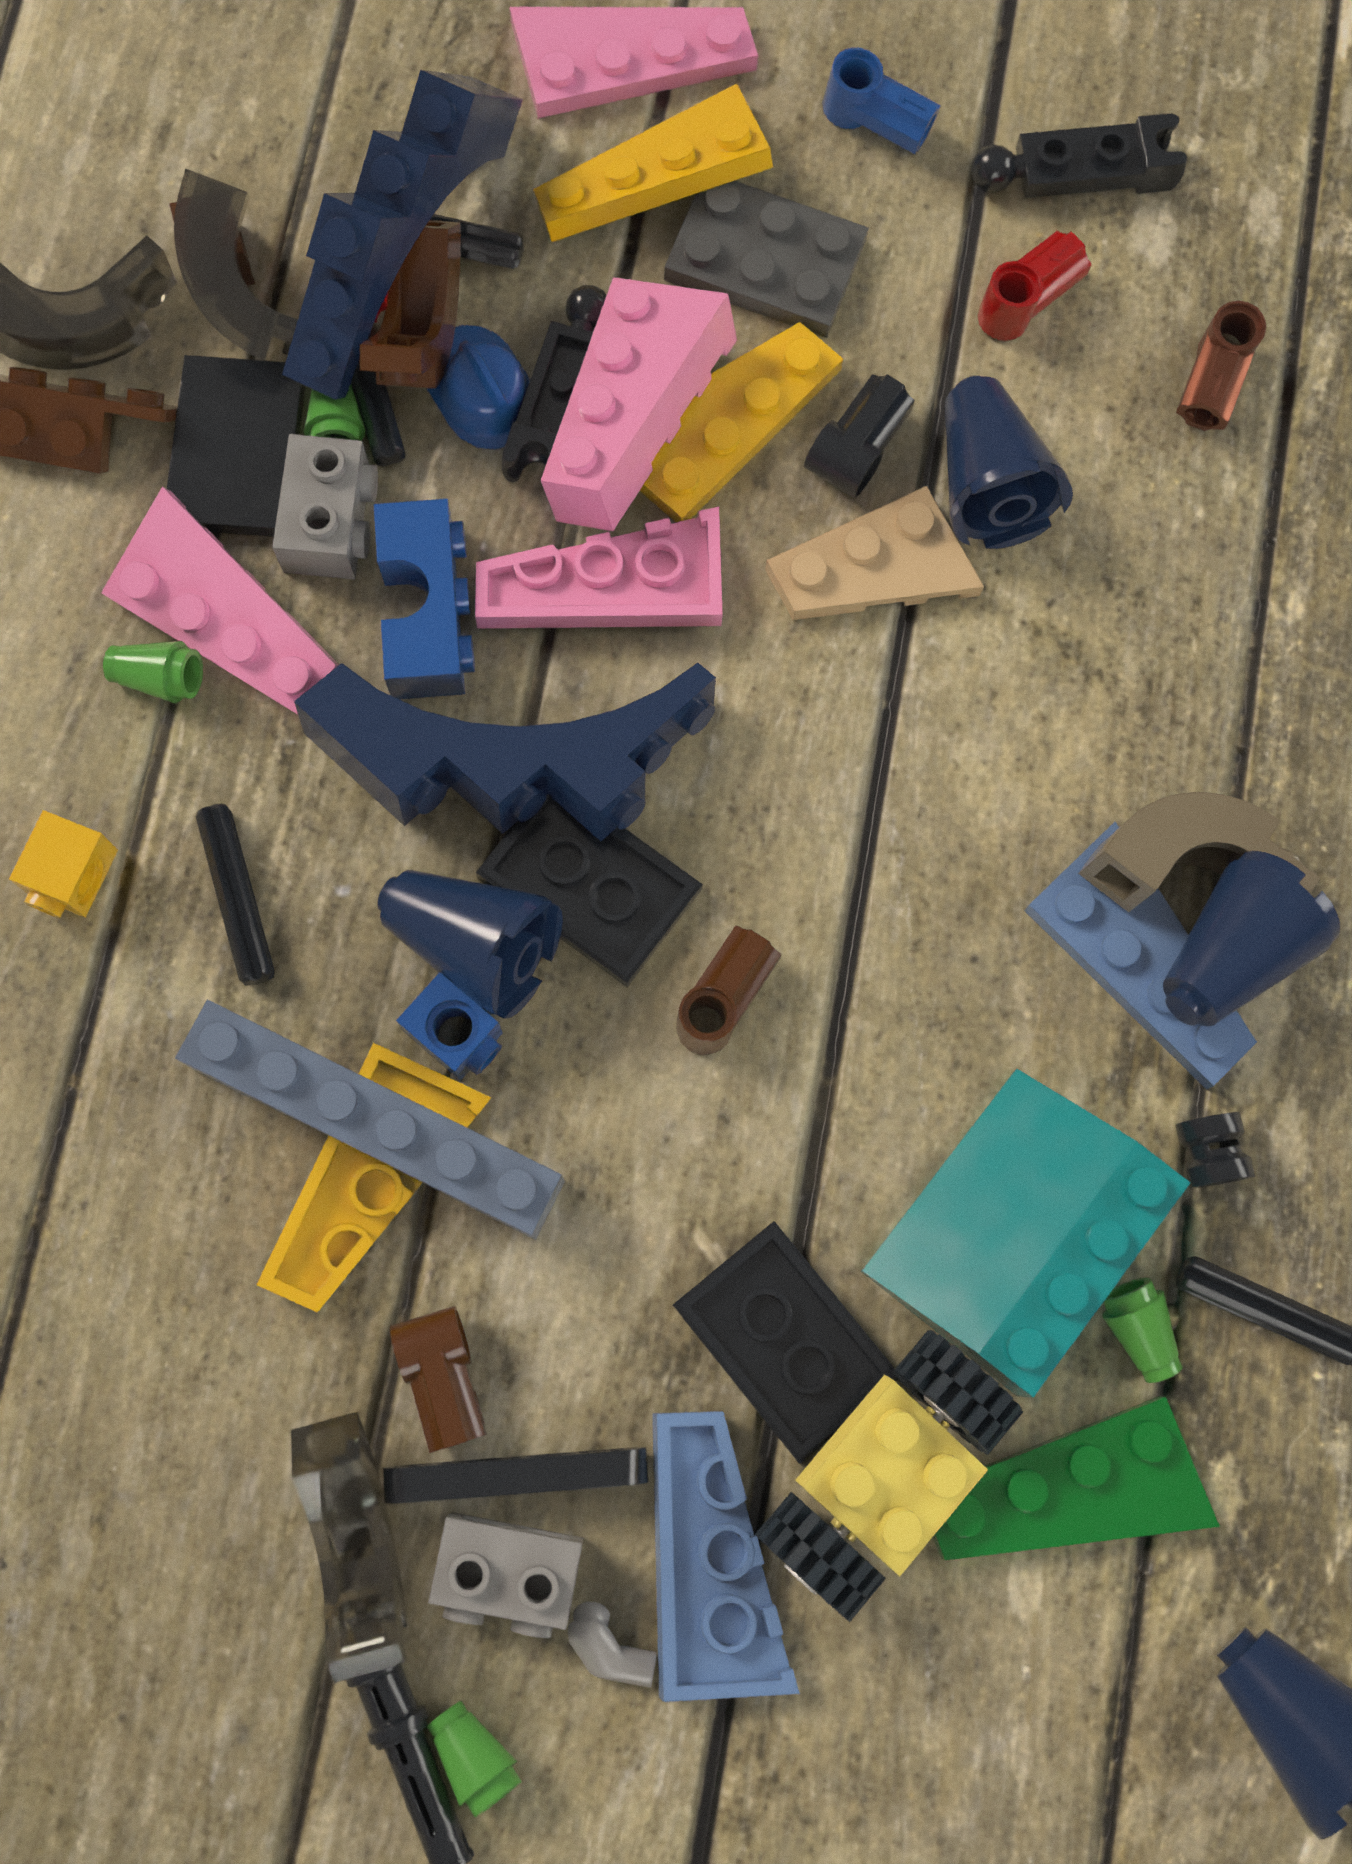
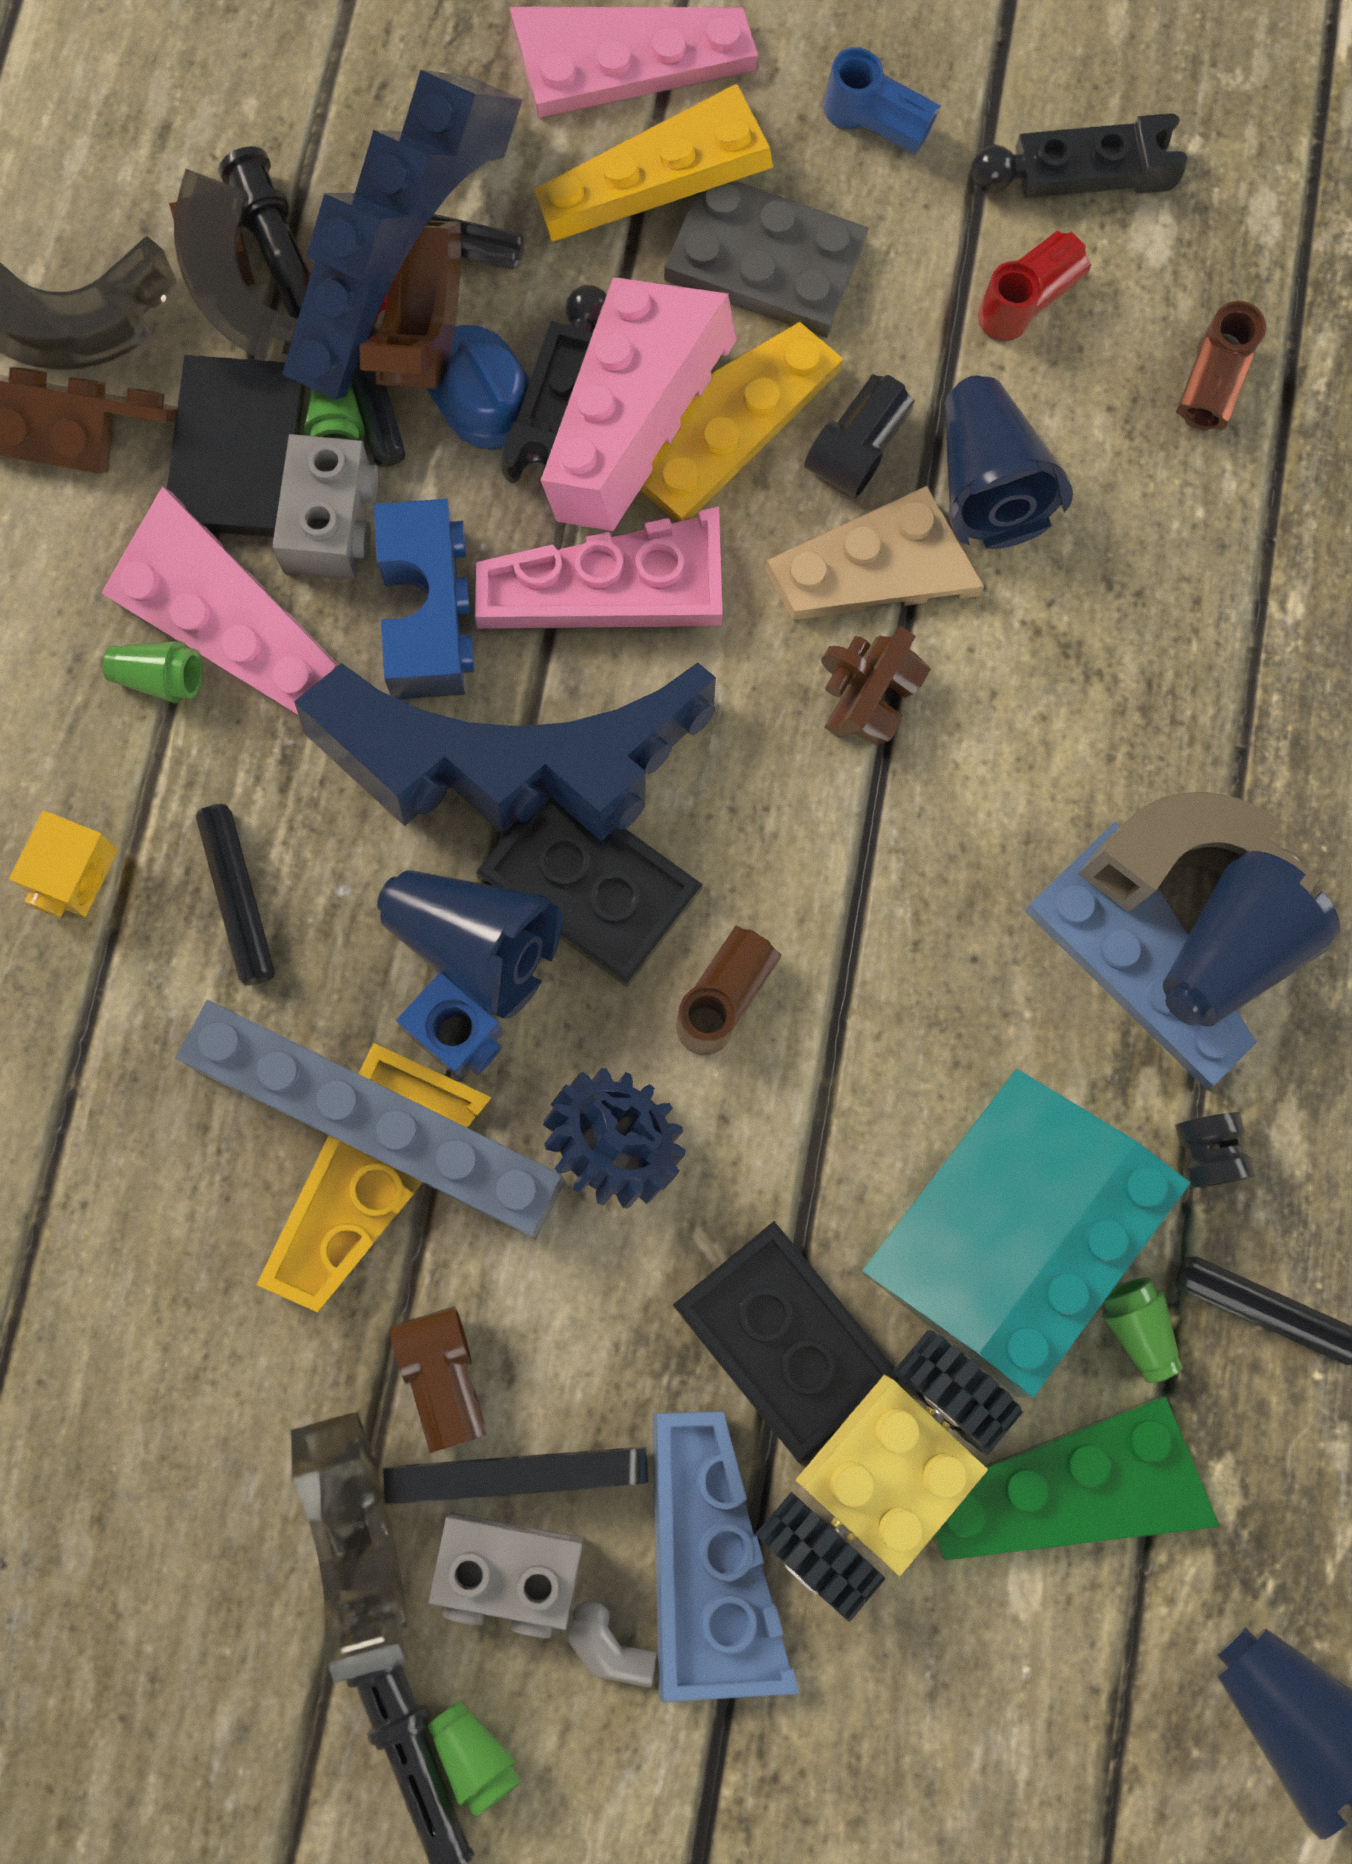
none -> black pin [218,146,311,324]
none -> dark blue gear [543,1068,686,1209]
none -> reddish brown hips [821,626,931,745]

